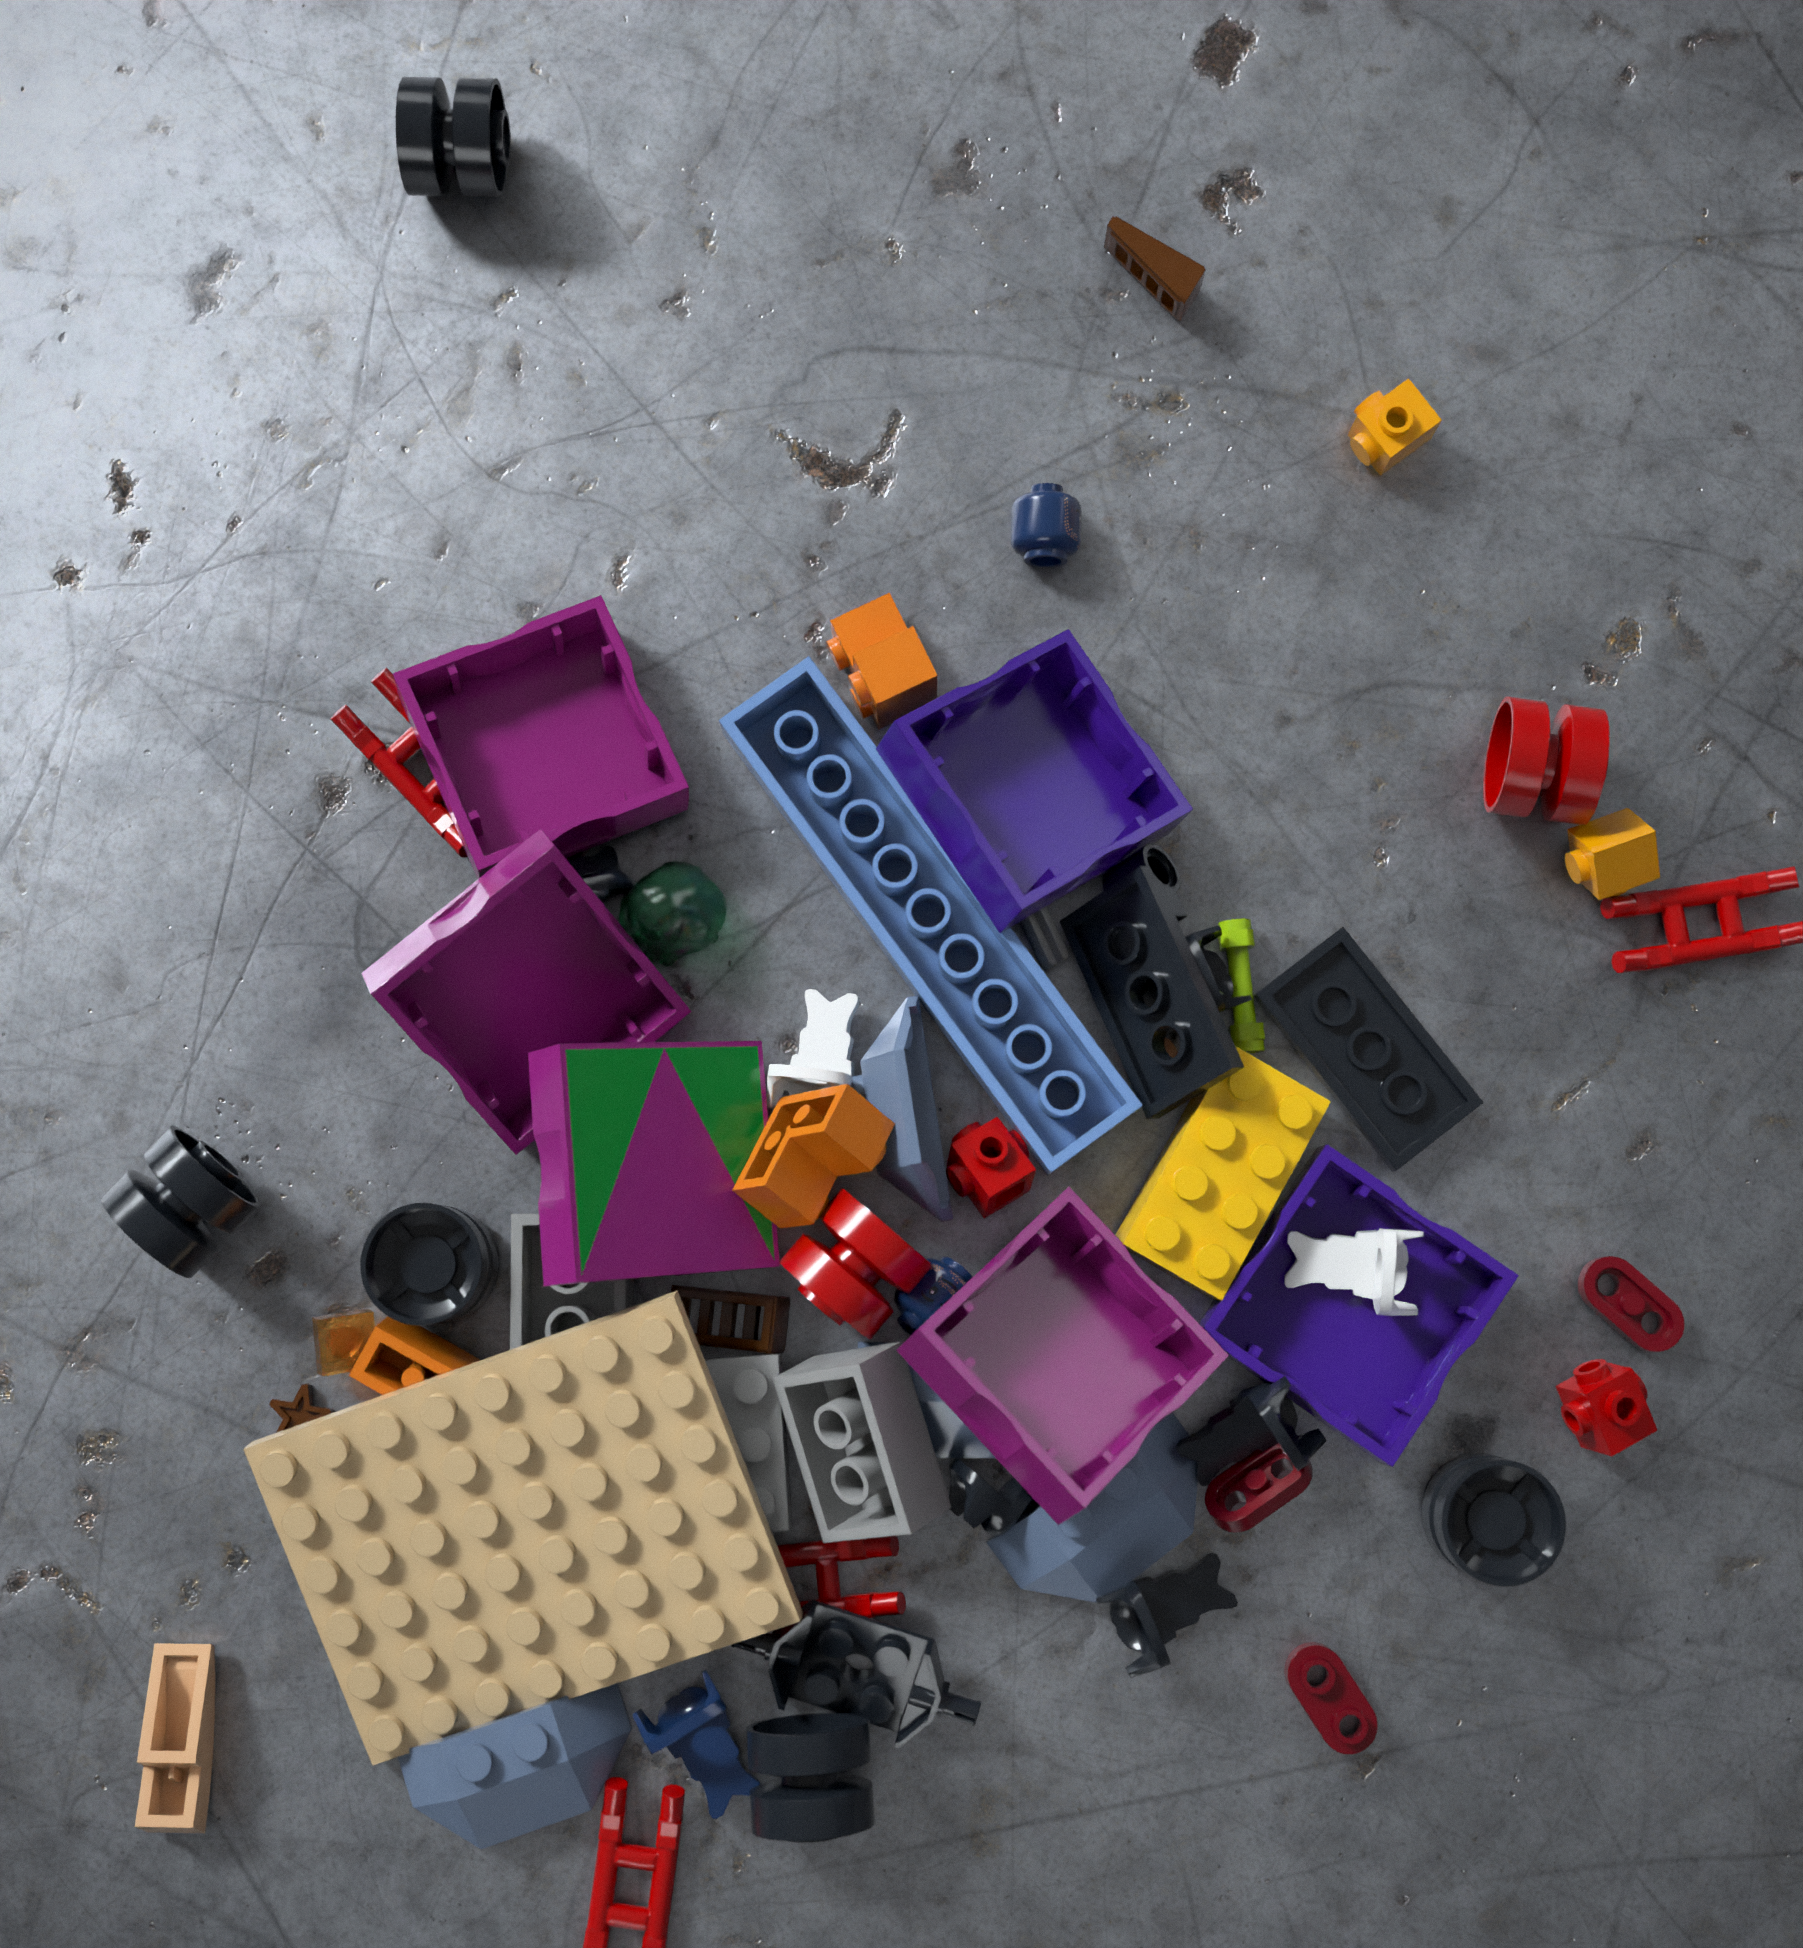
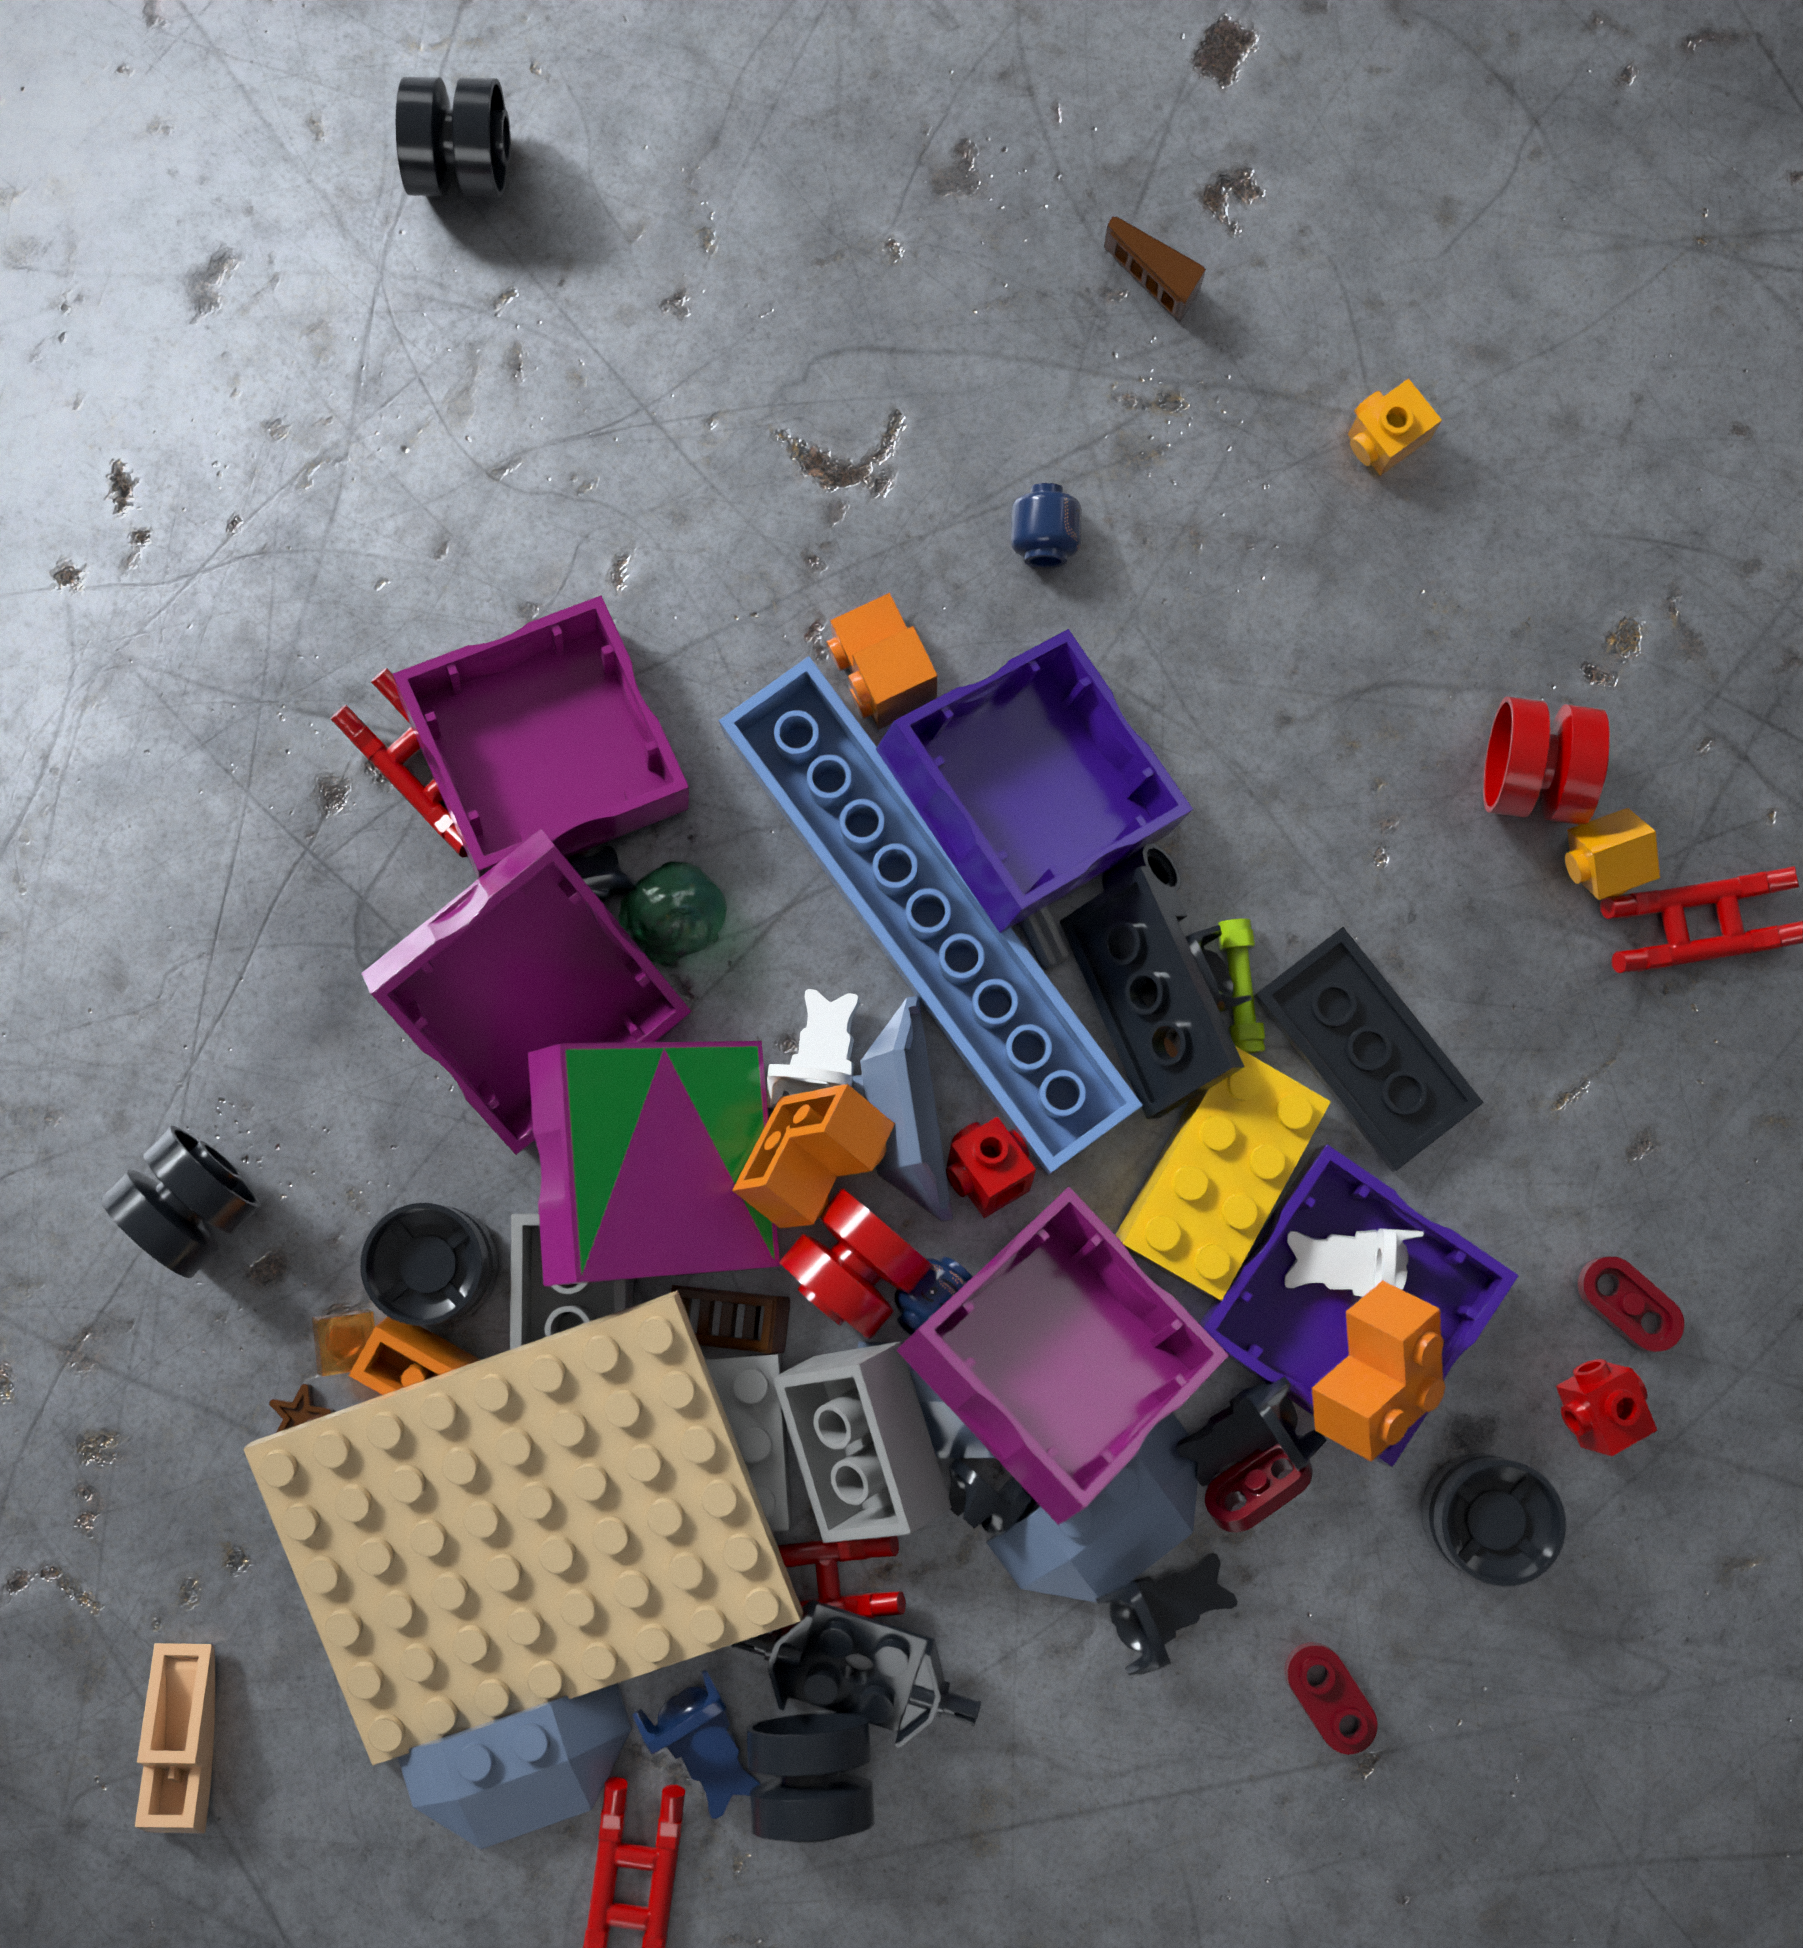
none -> orange brick [1312,1280,1445,1462]

